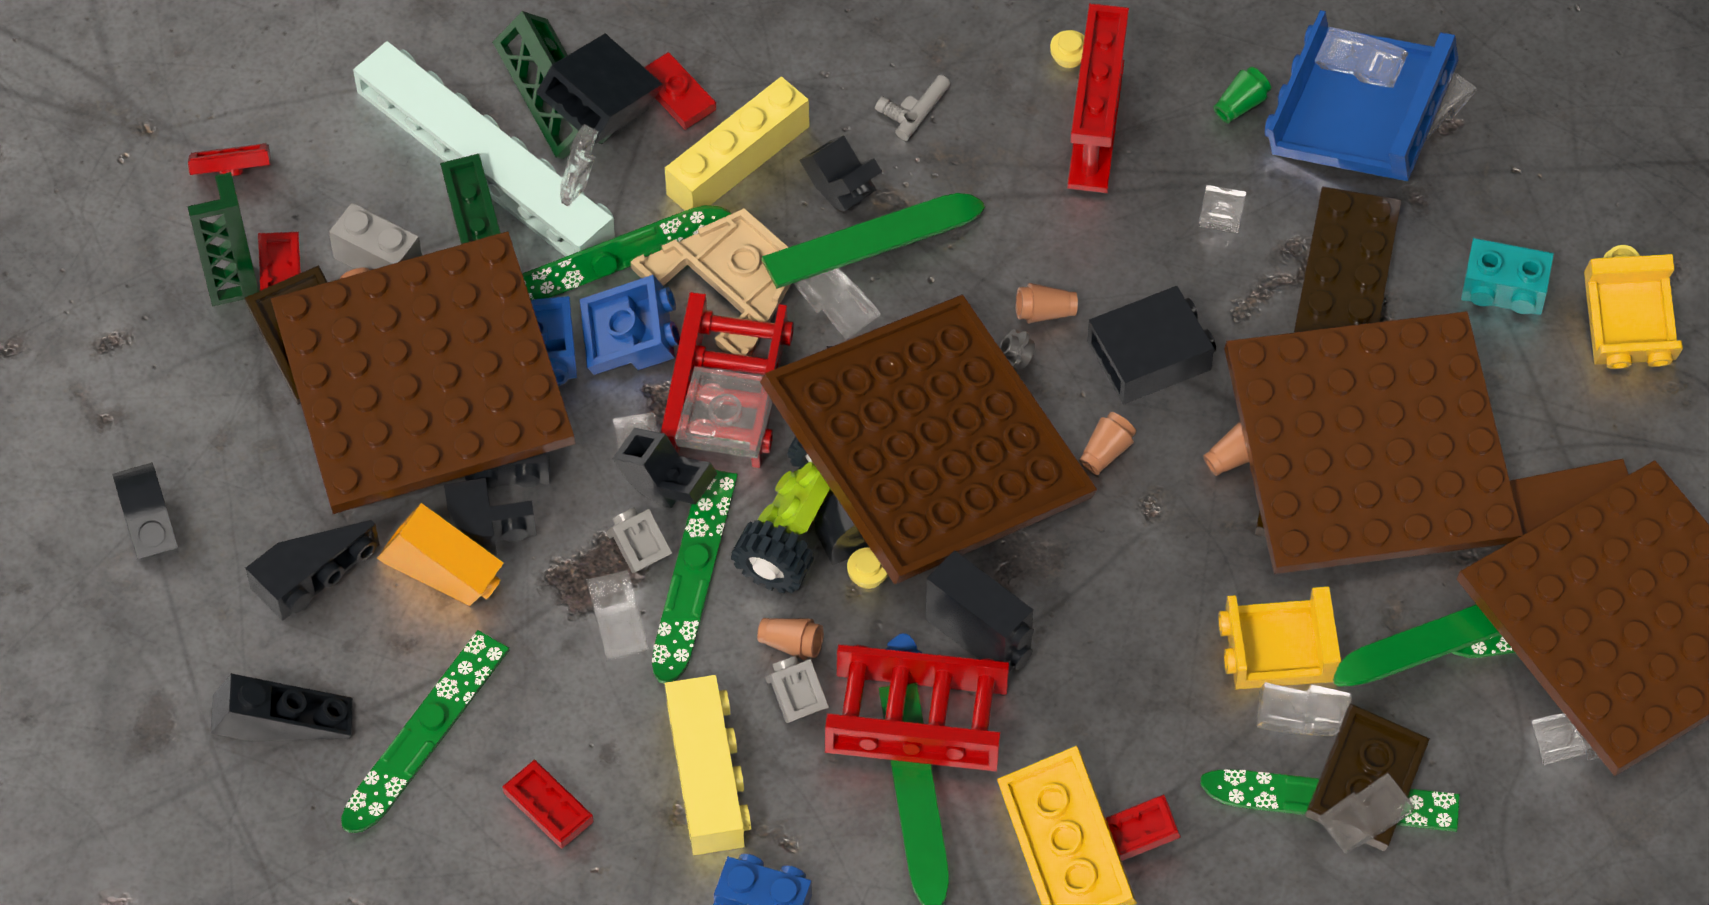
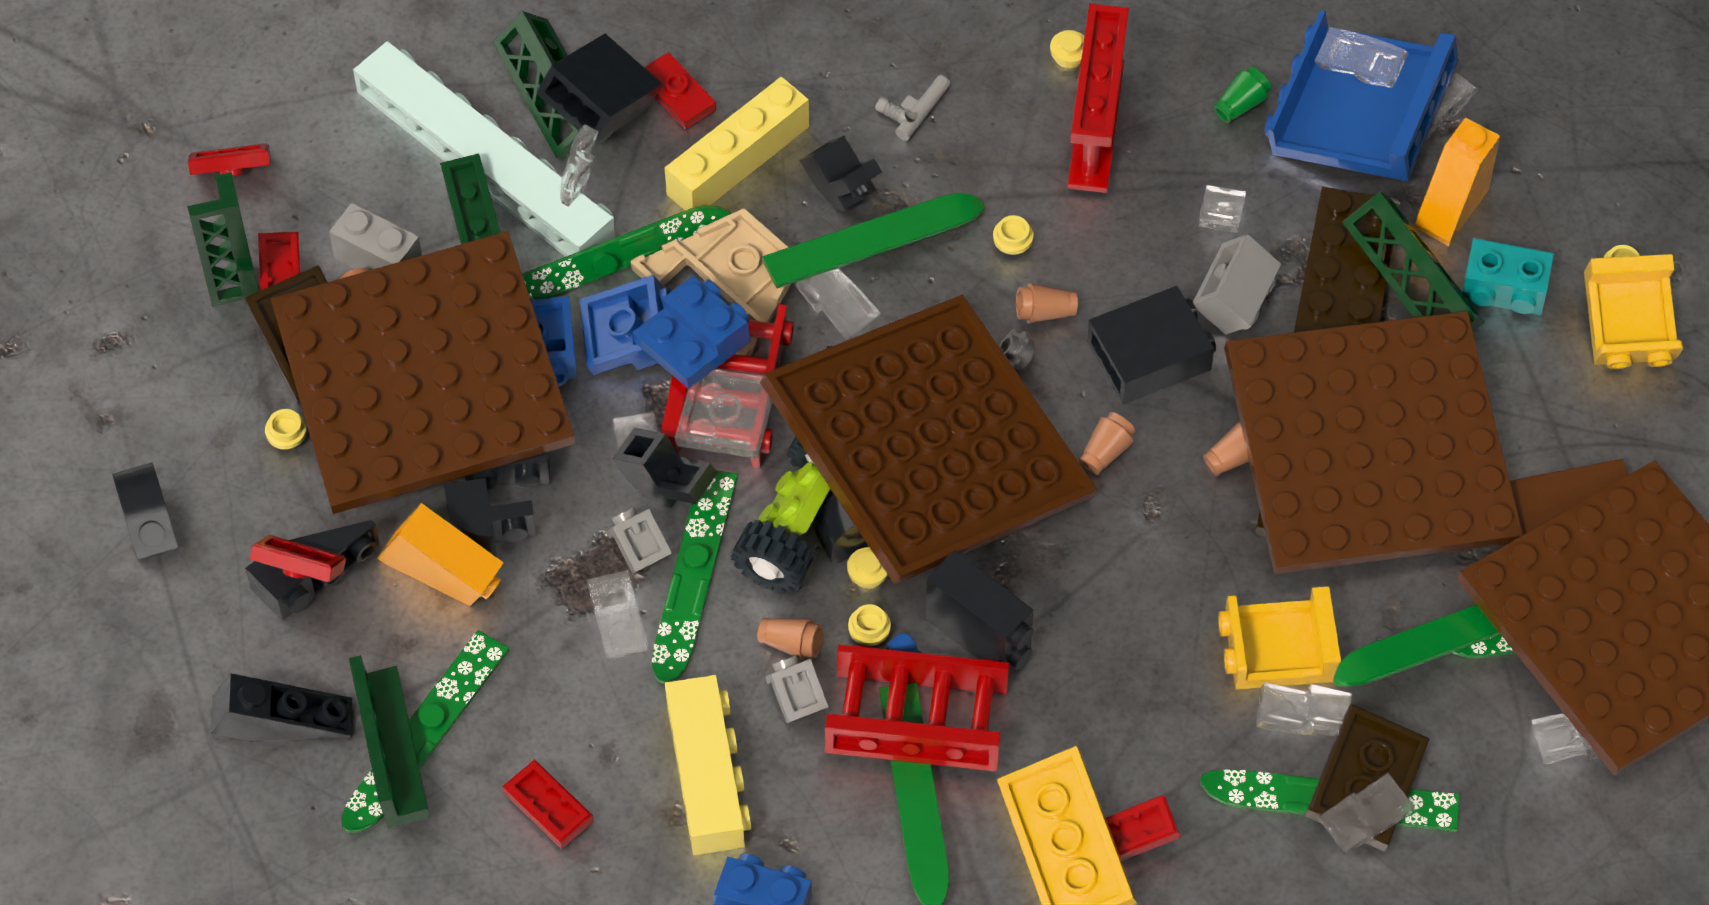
none -> red plate [250,535,346,582]
none -> light yellow plate [265,409,307,449]
none -> dark green fence [349,655,431,828]
none -> blue plate [632,276,750,389]
none -> light yellow plate [848,604,891,646]
none -> light yellow plate [993,215,1033,255]
none -> light grey brick [1193,234,1281,335]
none -> dark green fence [1342,192,1485,332]
none -> light orange slope [1414,118,1500,246]

